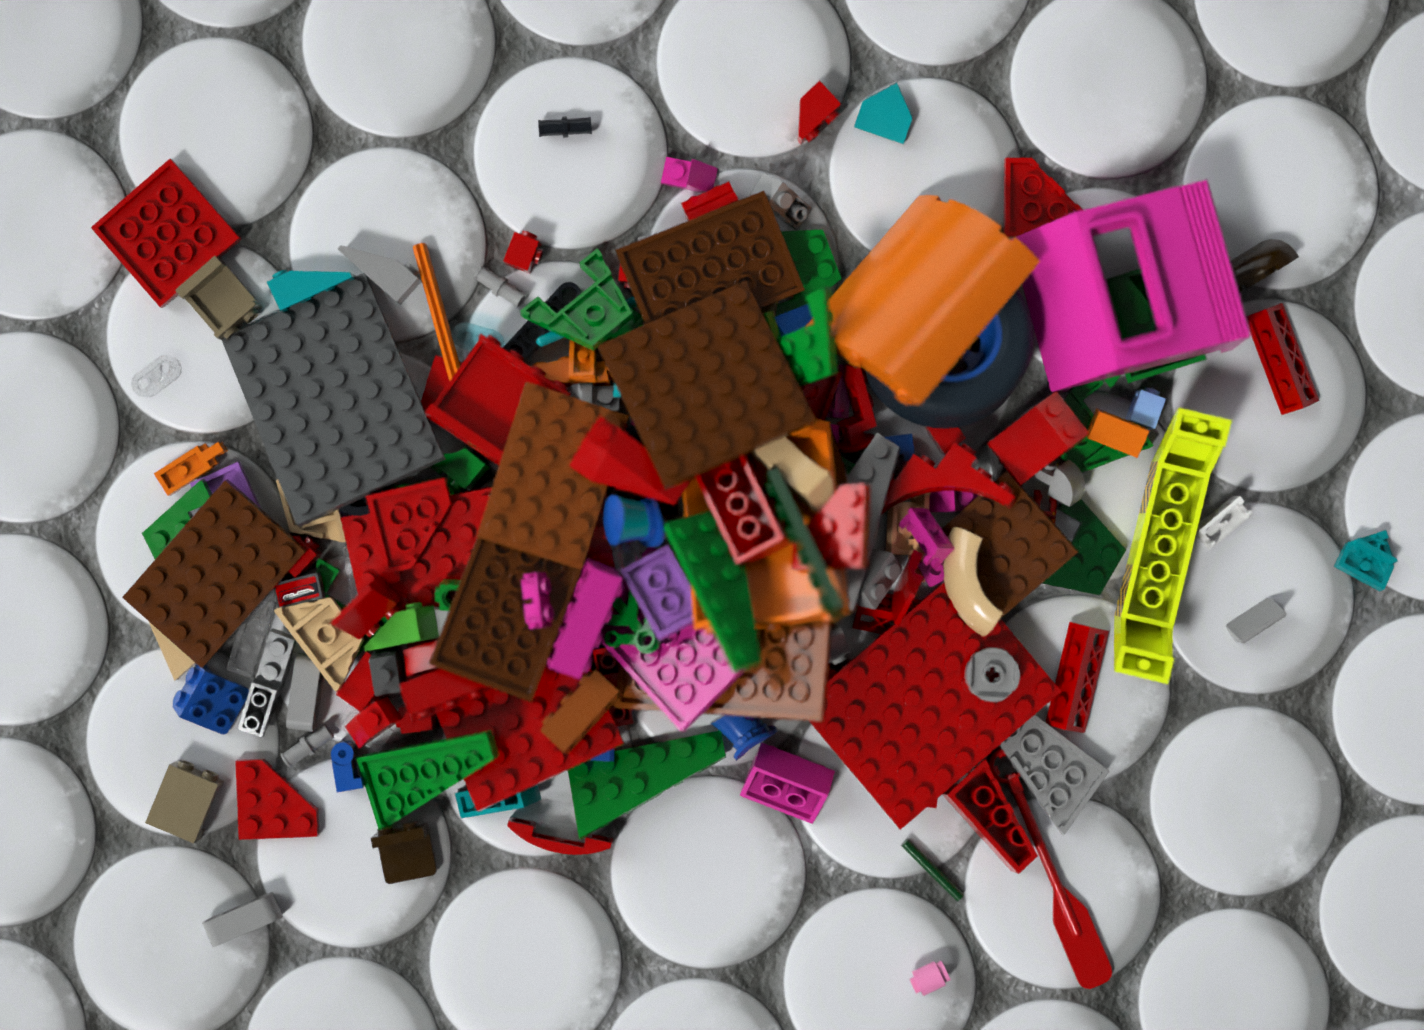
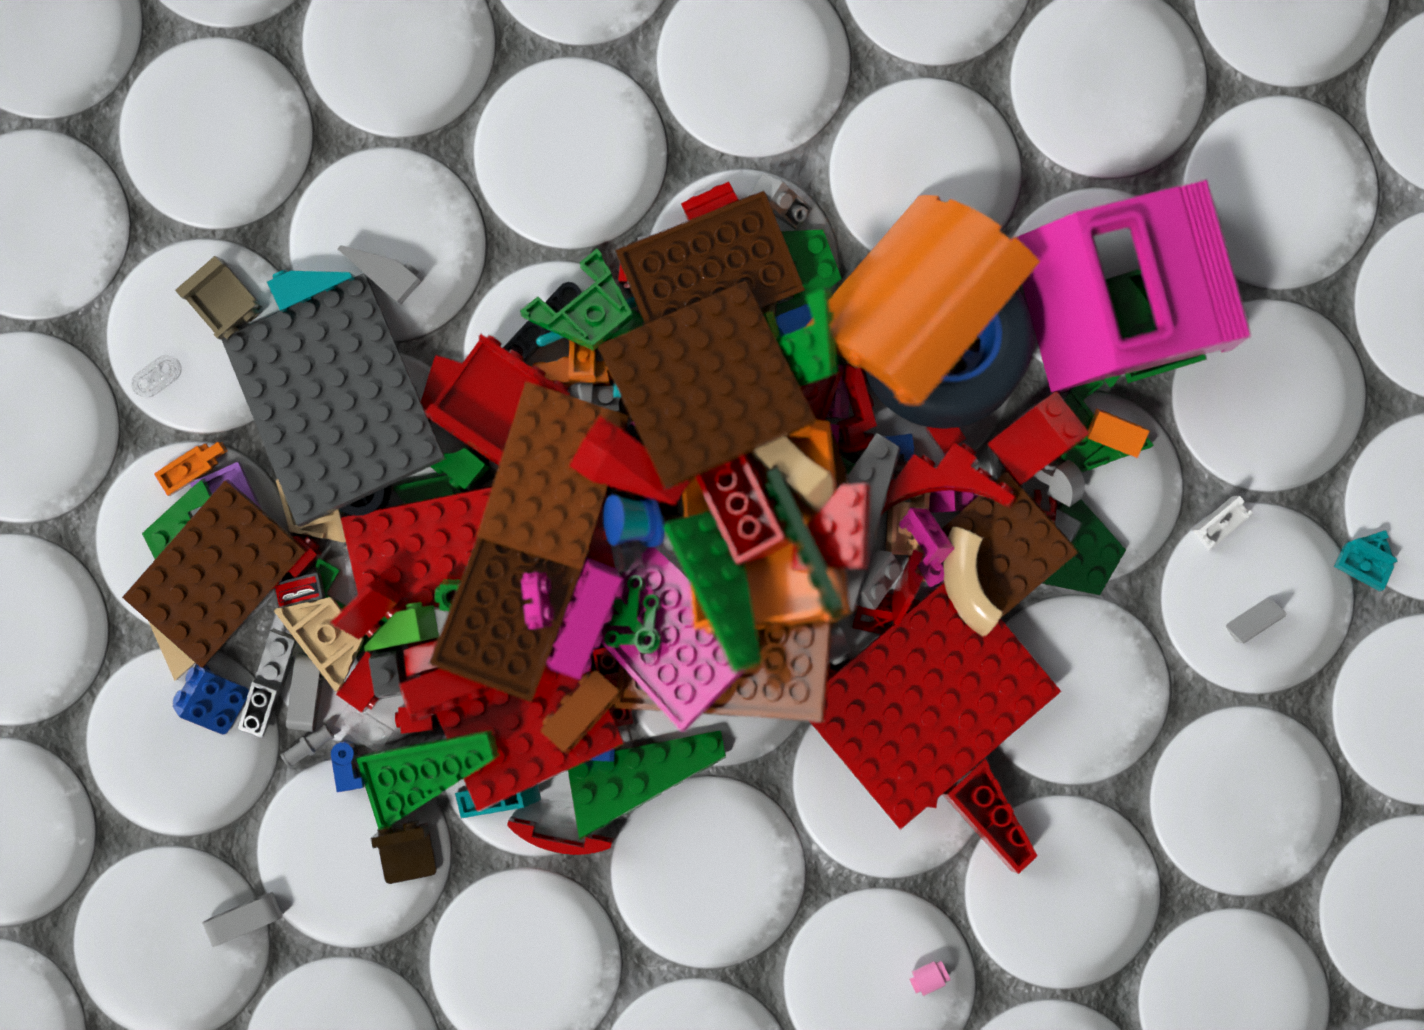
red plate [90,159,242,308] -> none
dark tan panel [145,760,224,843] -> none
clear plate [226,598,277,678] -> none
red plate [235,759,319,840] -> none
red slope [345,697,402,749] -> none
red plate [366,477,452,574] -> none
orange axle [413,243,460,381] -> none
clear light blue plate [452,322,505,351] -> none
light grey pin [474,265,527,308] -> none
red brick [503,230,543,274] -> none
black pin [538,116,592,138] -> none
medium lavender plate [620,545,693,642] -> none
dark pink slope [661,157,718,193] -> none
blue hat [710,715,778,761] -> none
dark pink slope [739,742,835,824] -> none
red slope [798,81,841,145] -> none
teal slope [854,82,913,144] -> none
dark green bar [901,839,964,901] -> none
light grey plate [965,648,1020,702] -> none
red piece [989,748,1112,989] -> none
light grey wing [999,715,1109,835] -> none
red plate [1004,158,1083,238] -> none
red fence [1046,622,1109,733] -> none
neon yellow slope [1114,408,1232,684] -> none
light blue brick [1125,387,1166,430] -> none
dark brown brick [1230,239,1299,293] -> none
red fence [1246,303,1319,415] -> none

